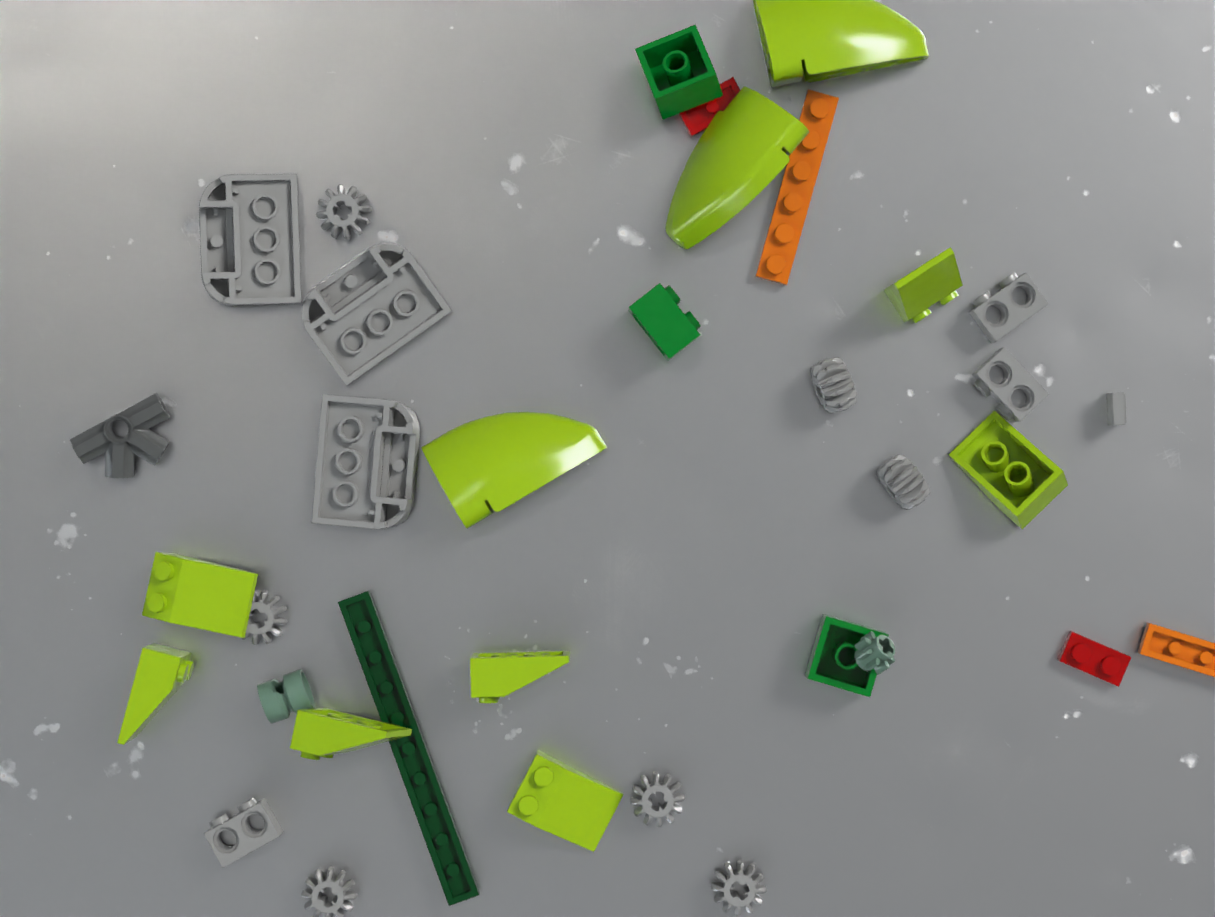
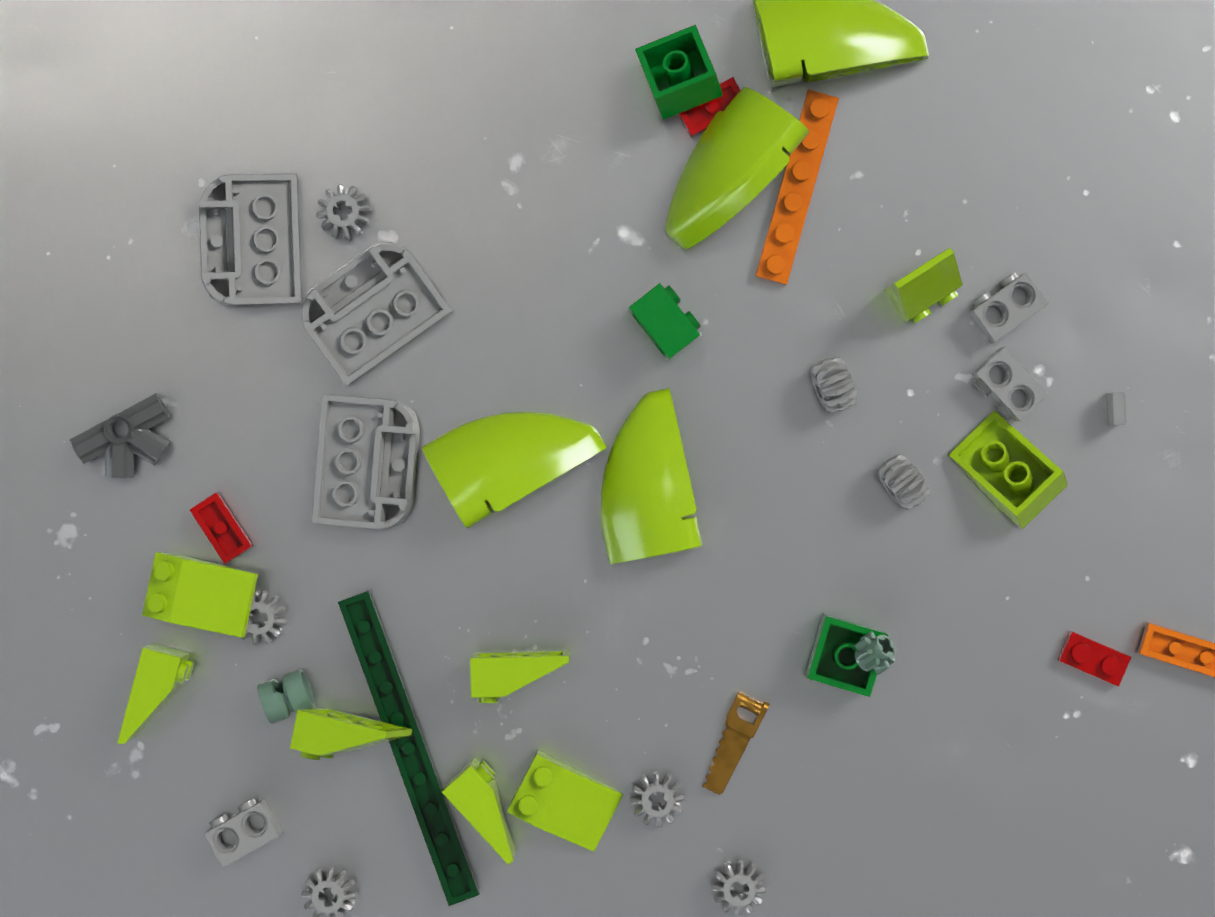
none -> red plate [190,492,253,564]
none -> lime slope [442,758,516,865]
none -> lime panel [601,388,702,564]
none -> pearl gold piece [702,692,770,795]

